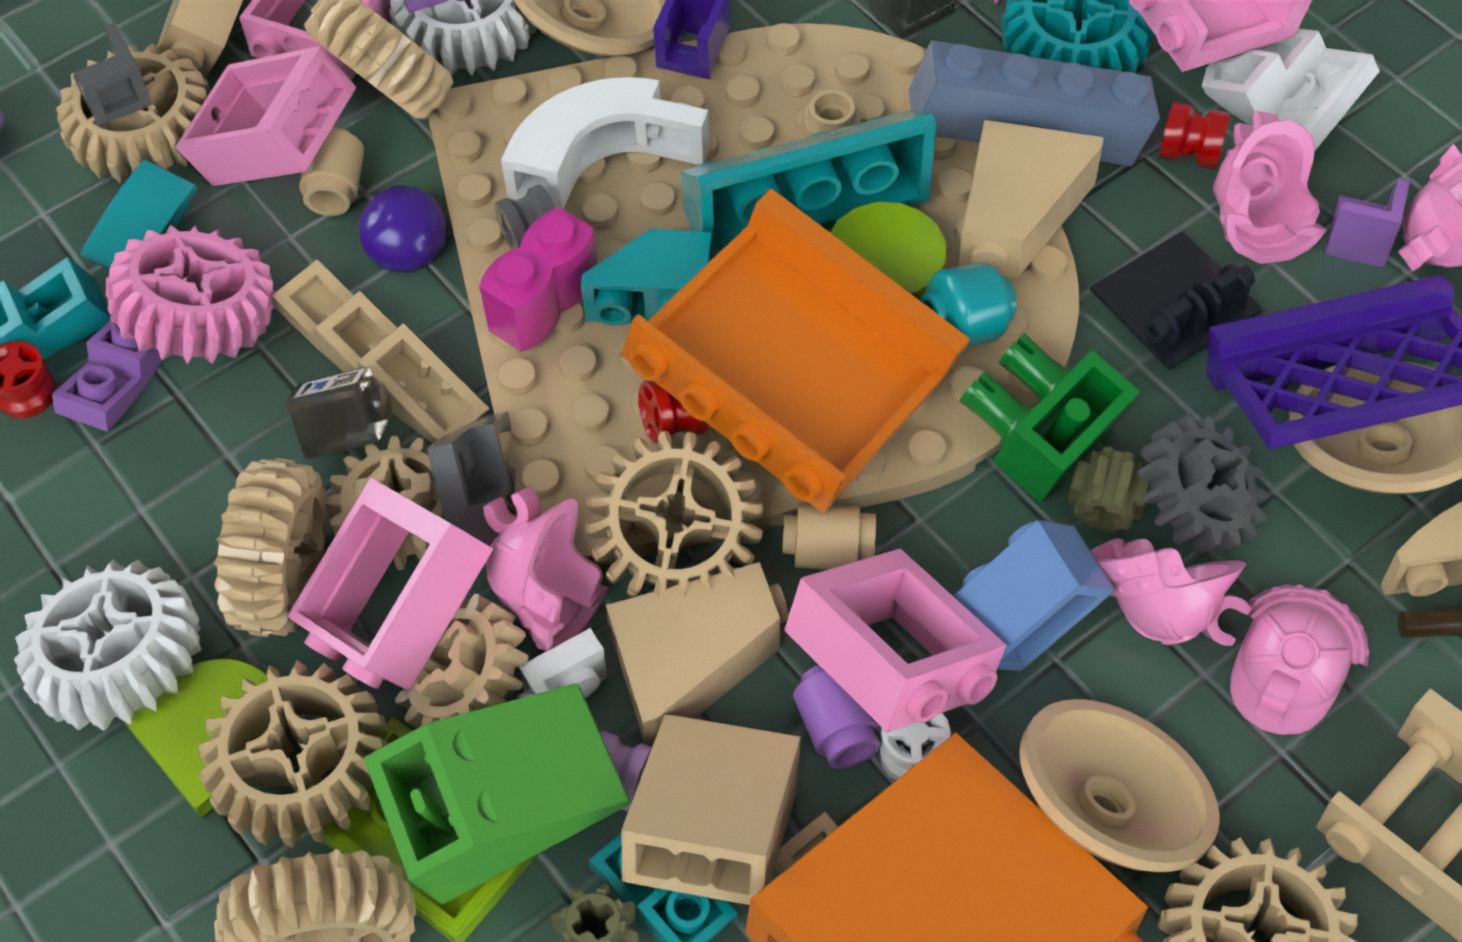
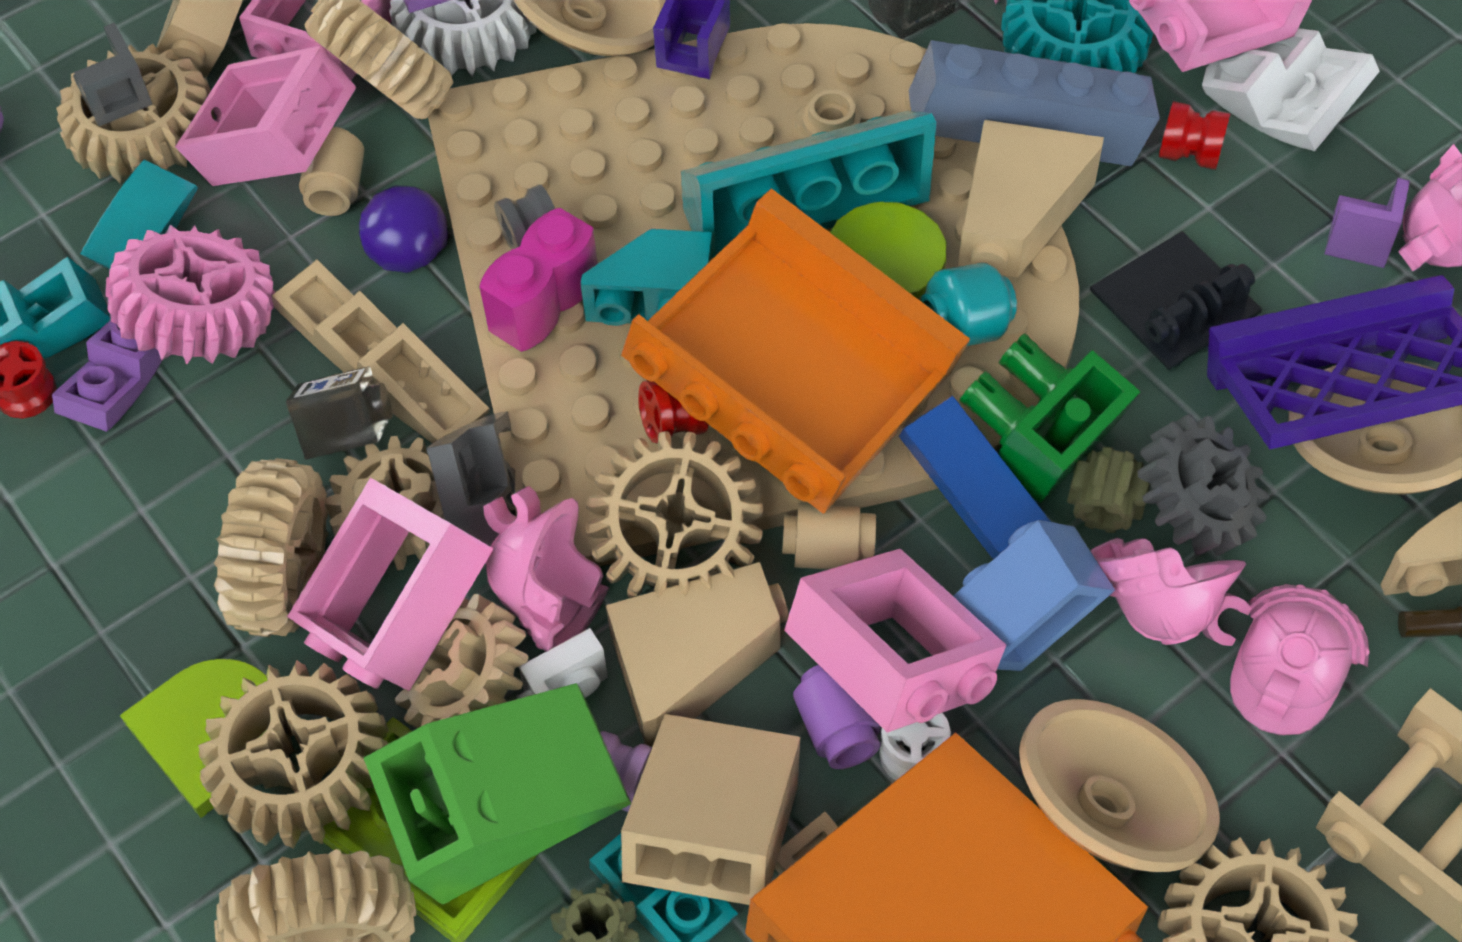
white gear [14,559,202,731] -> none
white arch [501,77,710,210] -> none
bright pink helmet [1213,111,1328,264] -> none
none -> blue tile [899,396,1051,560]

